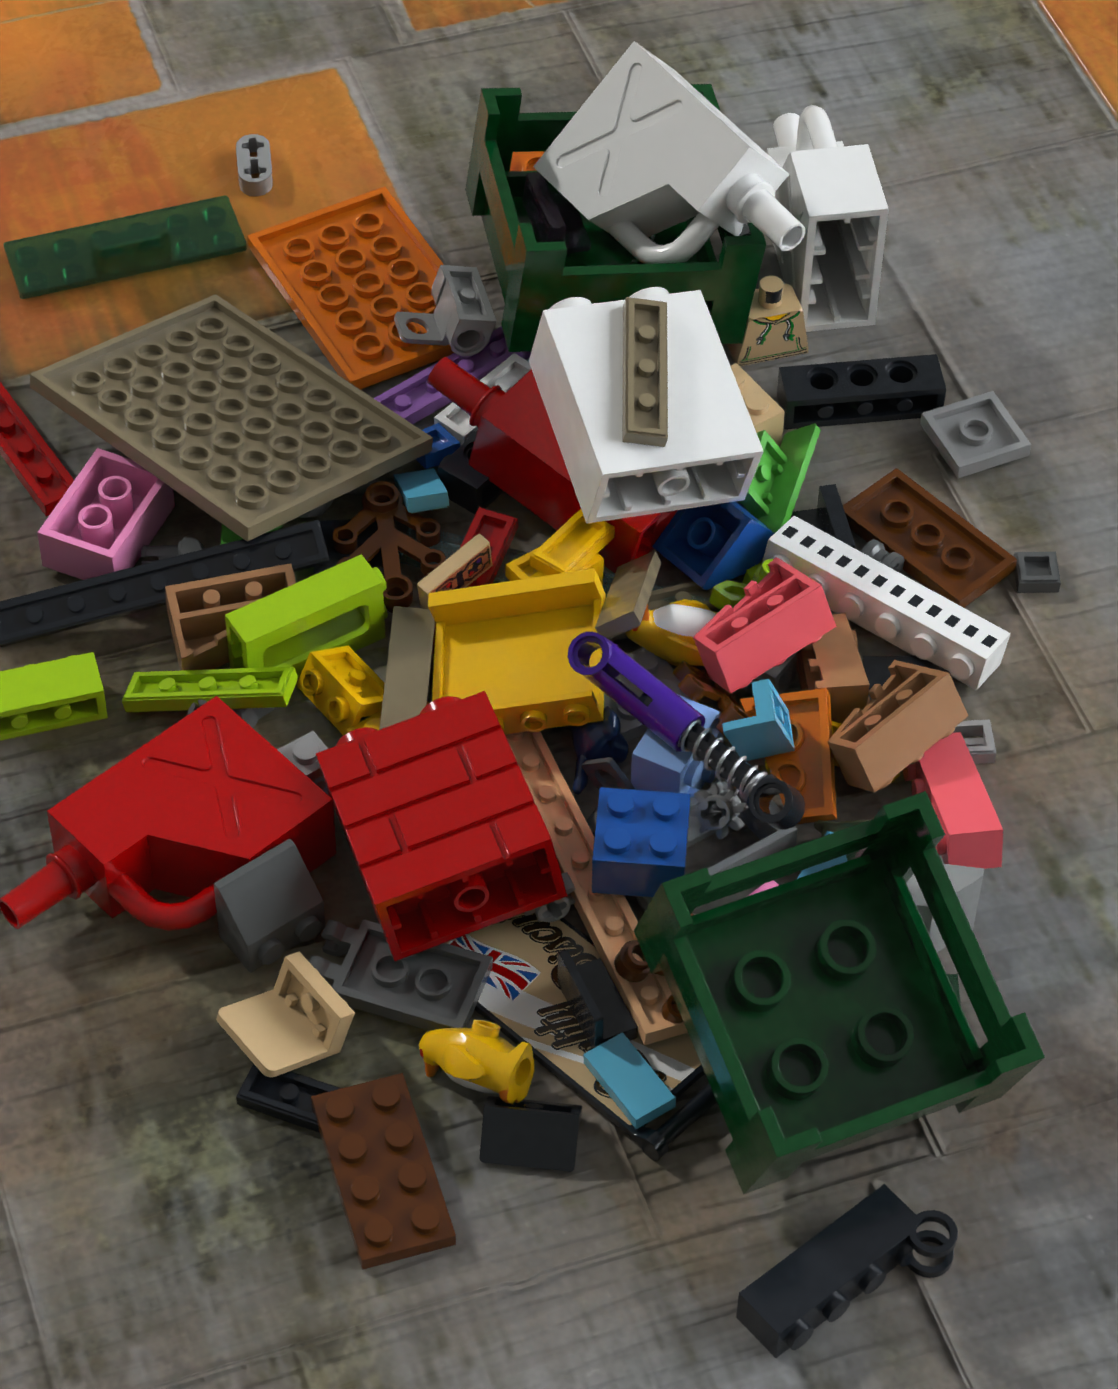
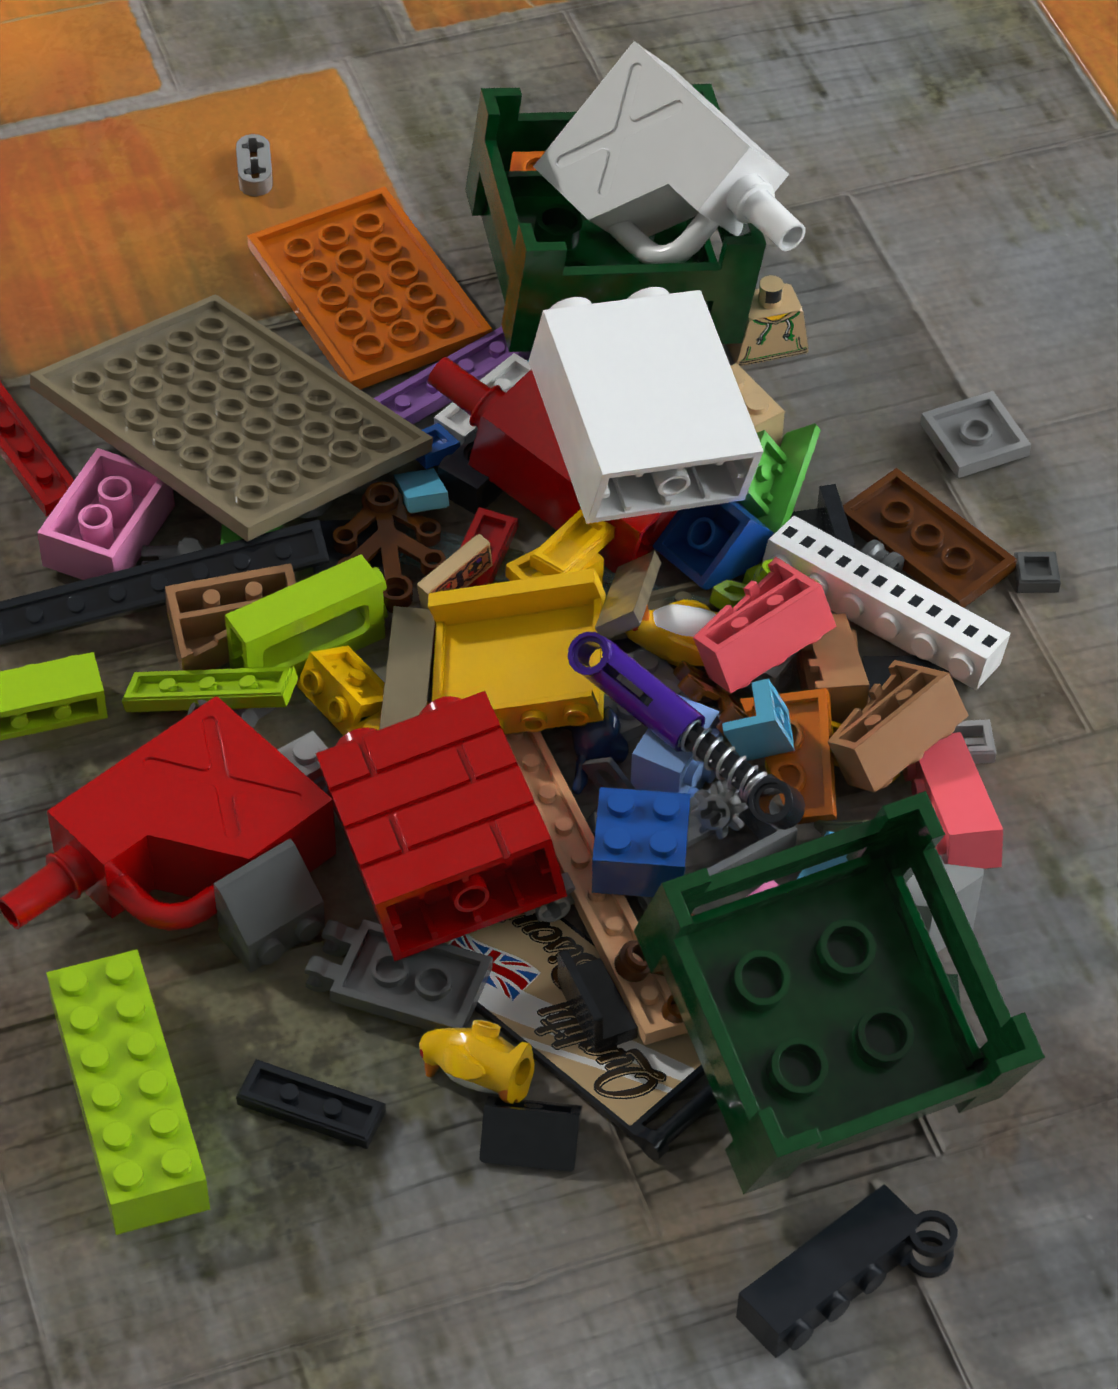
clear green bracket [4,195,247,299] -> none
tan bracket [216,951,355,1077] -> none
reddish brown plate [311,1073,456,1270] -> none
light grey piece [394,265,497,356] -> none
panel [522,172,591,254] -> none
medium azure tile [583,1032,676,1129] -> none
dark tan tile [622,297,668,447] -> none
white piece [767,105,889,332] -> none
black brick [777,354,946,430] -> none
none -> lime brick [46,949,210,1235]

